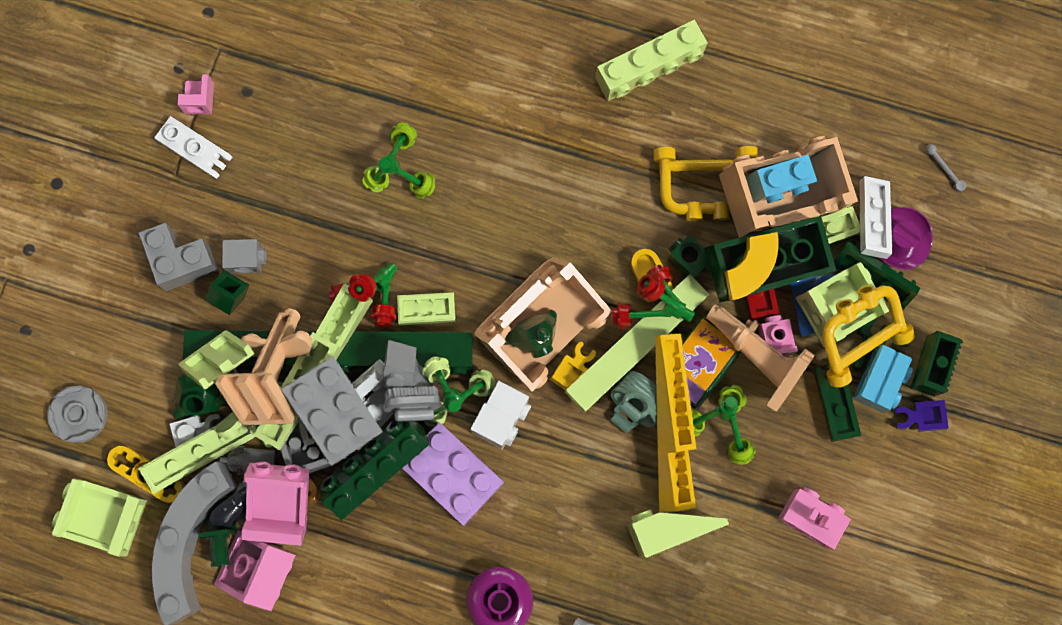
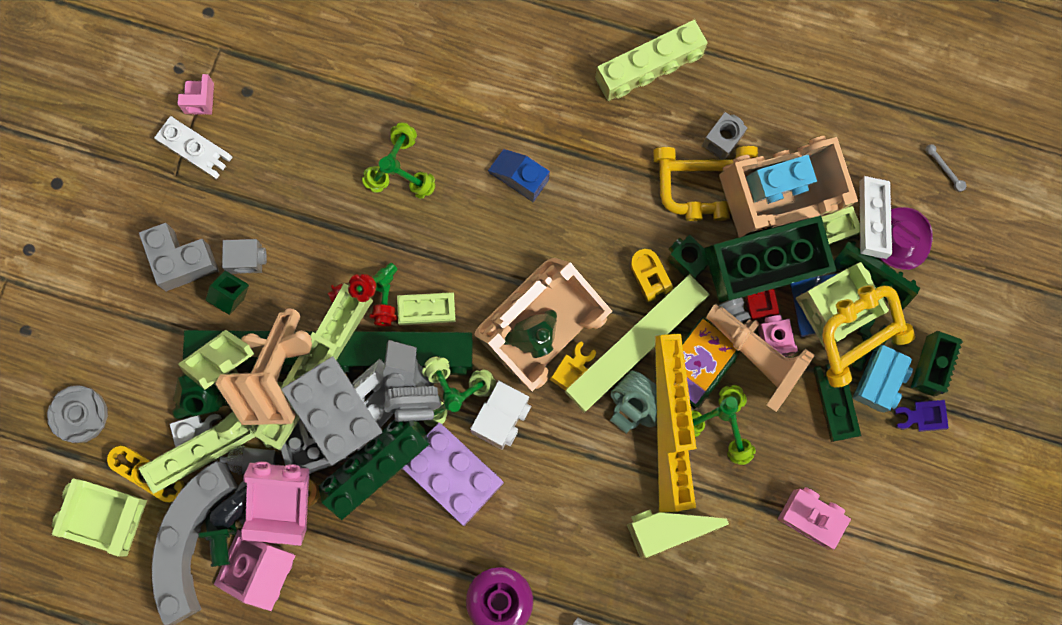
plant [612,265,695,330] -> none
yellow tile [724,232,778,301] -> none
none -> blue slope [488,149,550,202]
none -> light grey brick [702,112,748,160]
none -> light grey wheel [719,298,751,323]

